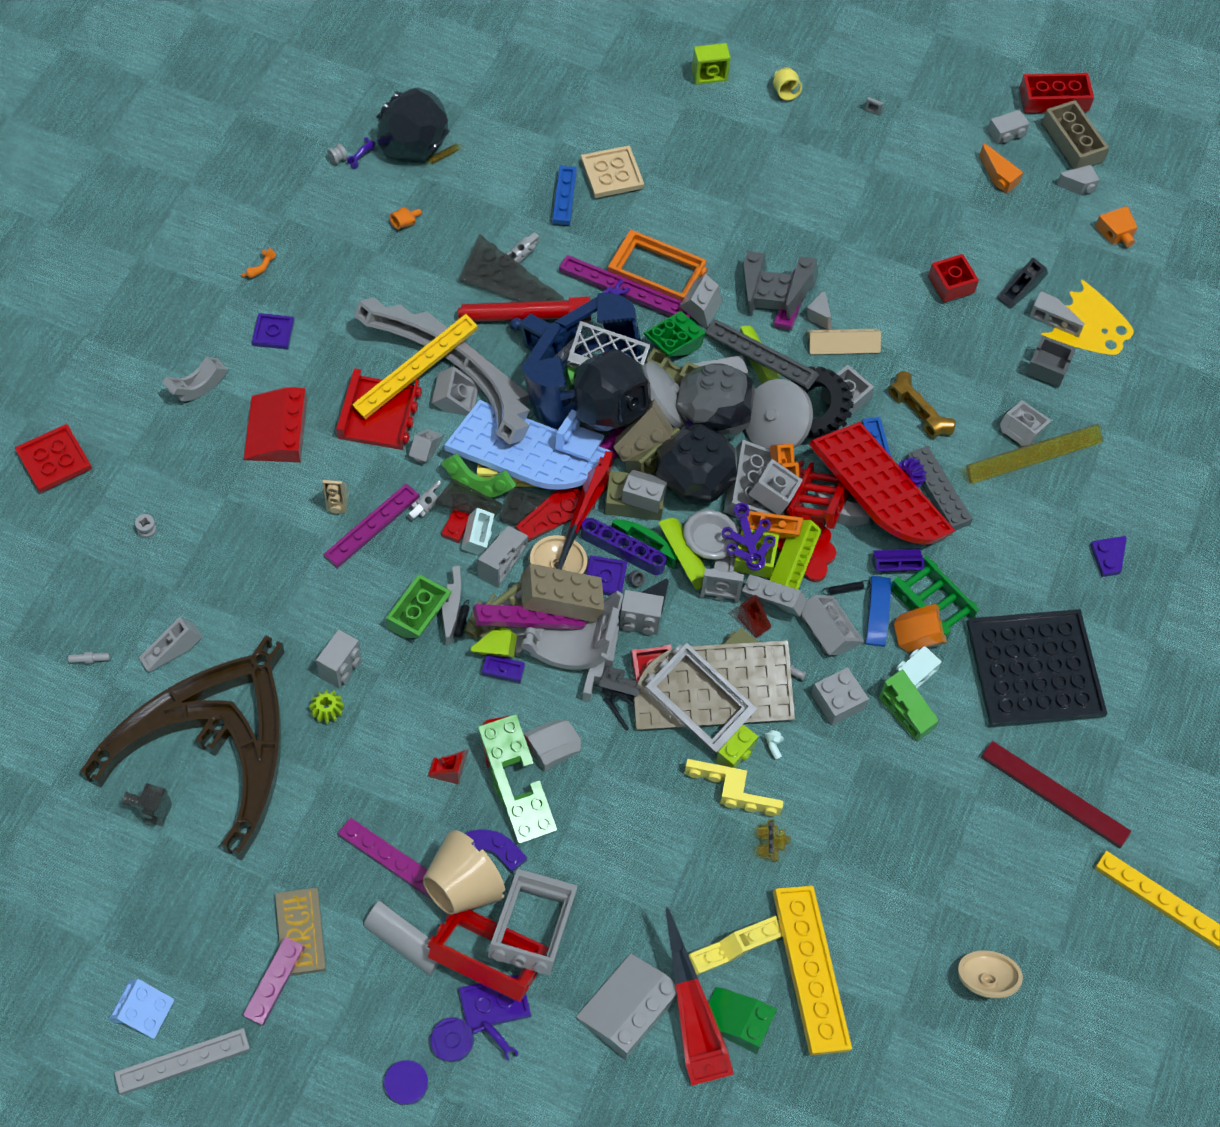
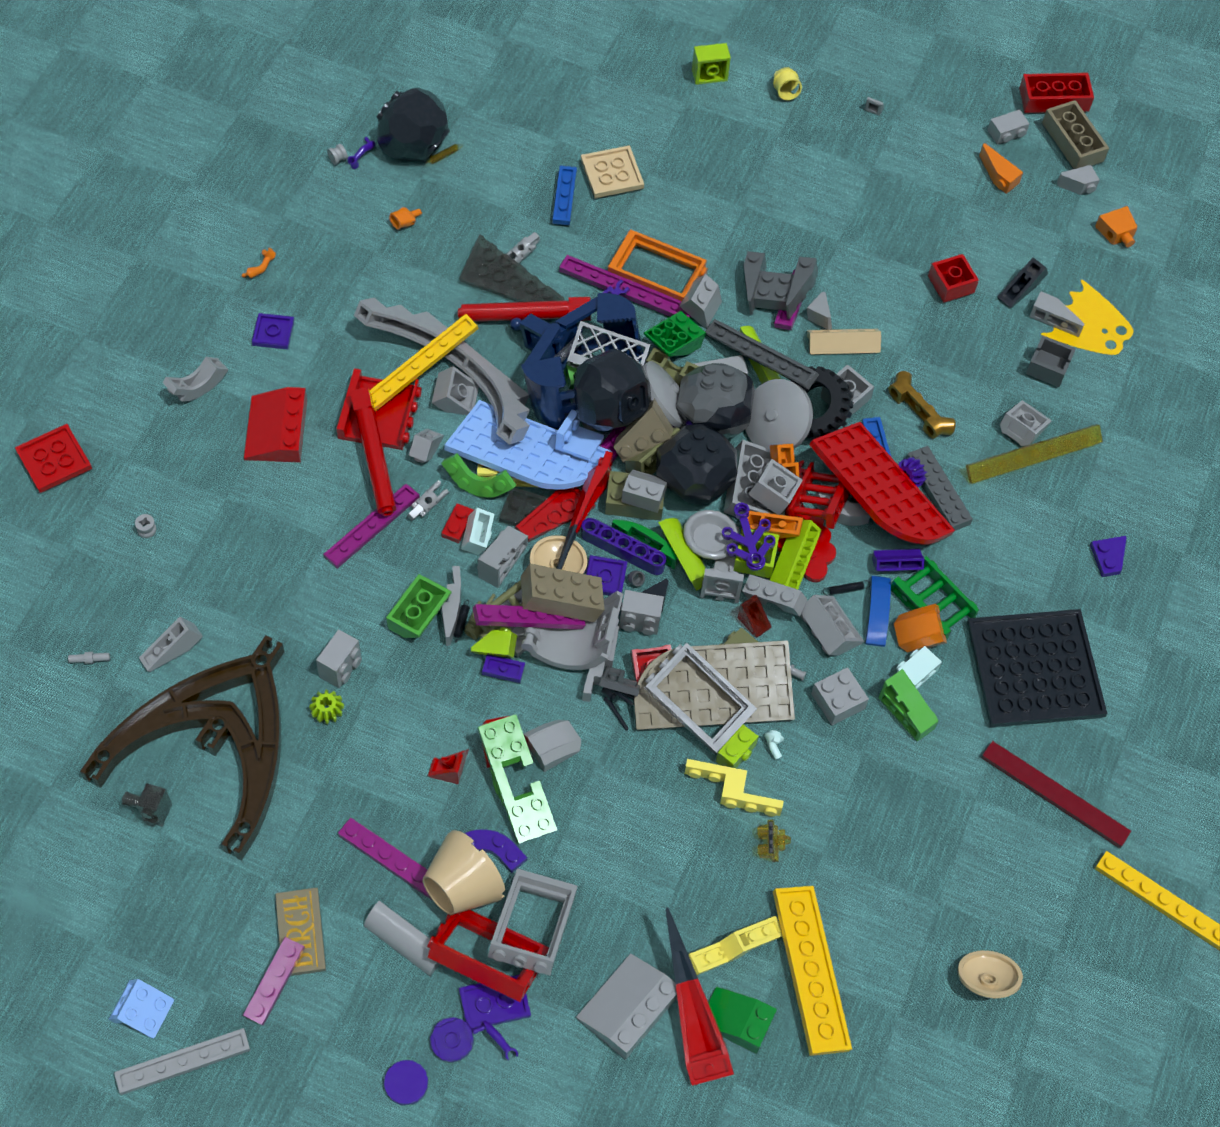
tan slope [322,480,349,514] -> none
clear smoke wing [435,479,503,519] -> none
none -> red brick [350,386,396,516]

